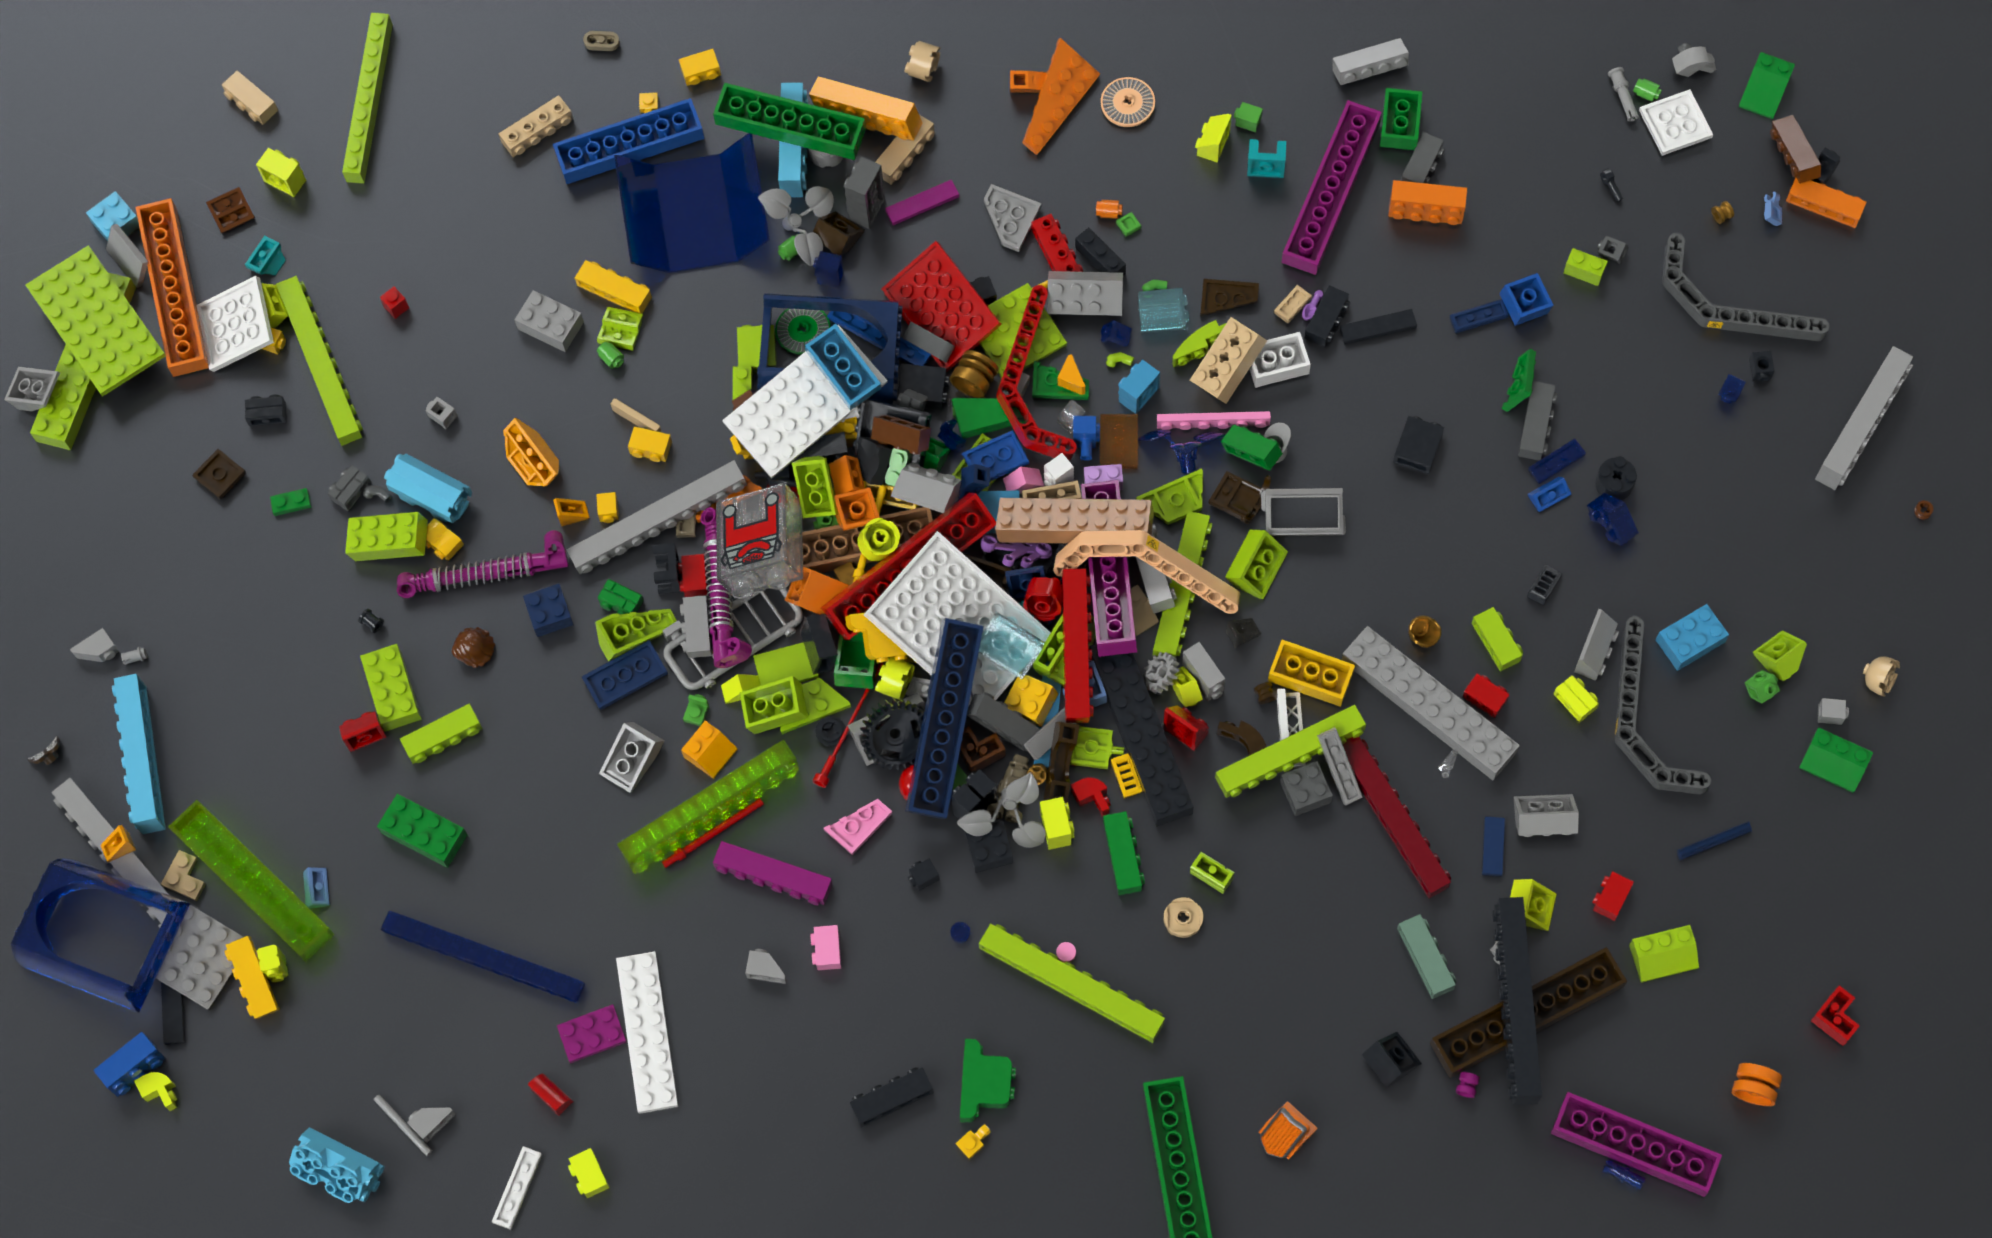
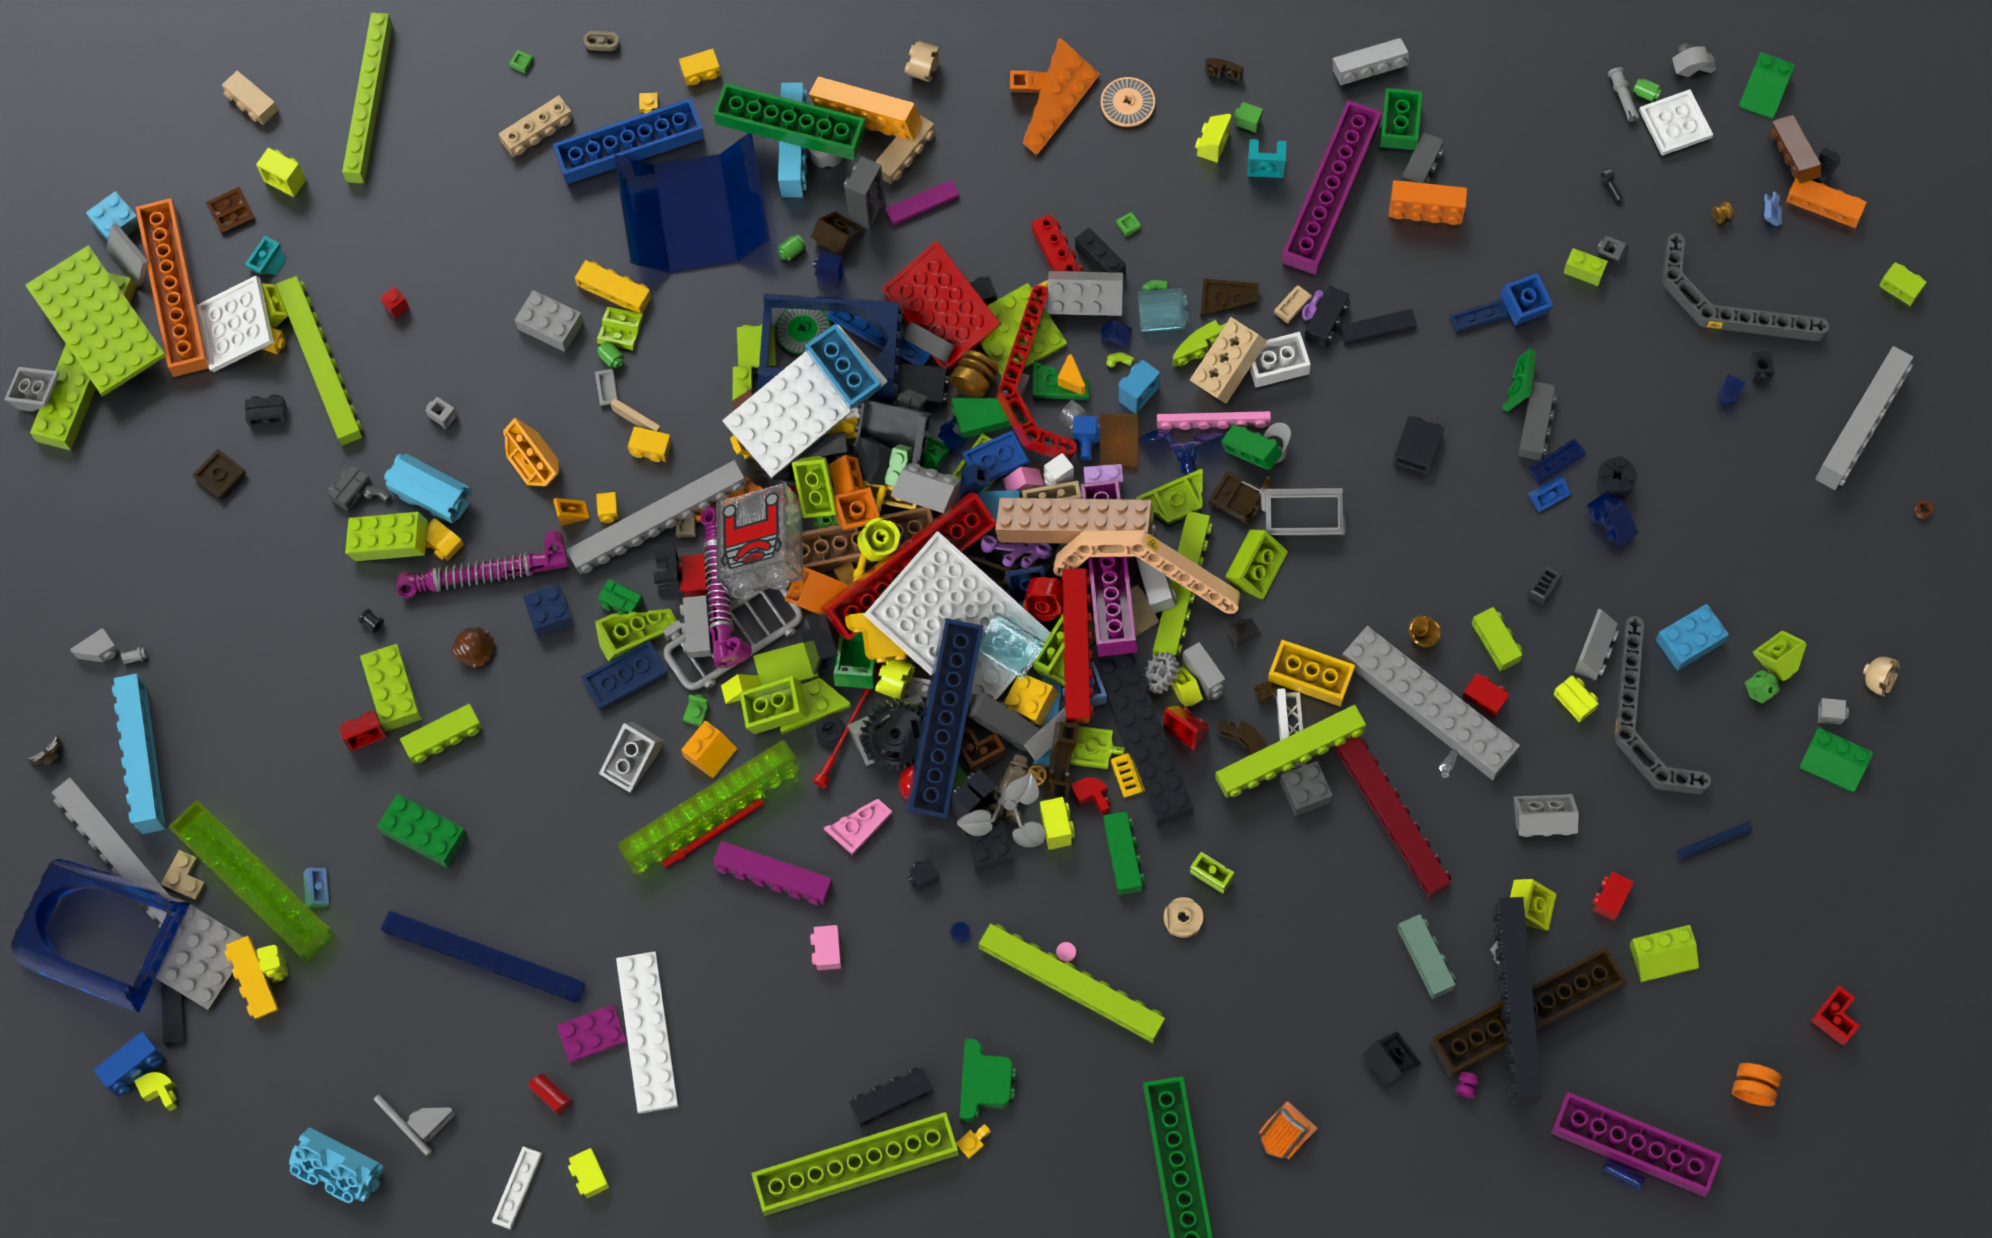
light orange slope [100,825,136,862] -> none
green plate [270,488,312,516] -> none
light grey slope [745,949,787,984] -> none
light grey plant [758,186,834,266] -> none
reddish brown brick [871,414,931,454] -> none
light grey plate [984,184,1042,252] -> none
orange brick [1096,199,1123,219] -> none
light grey tile [1317,727,1363,805] -> none
dark blue tile [1482,816,1505,876] -> none
none -> bright green tile [509,50,534,73]
none -> light grey tile [595,369,618,406]
none -> lime brick [751,1112,959,1216]
none -> dark brown slope [1205,58,1244,81]
none -> lime brick [1879,262,1927,306]

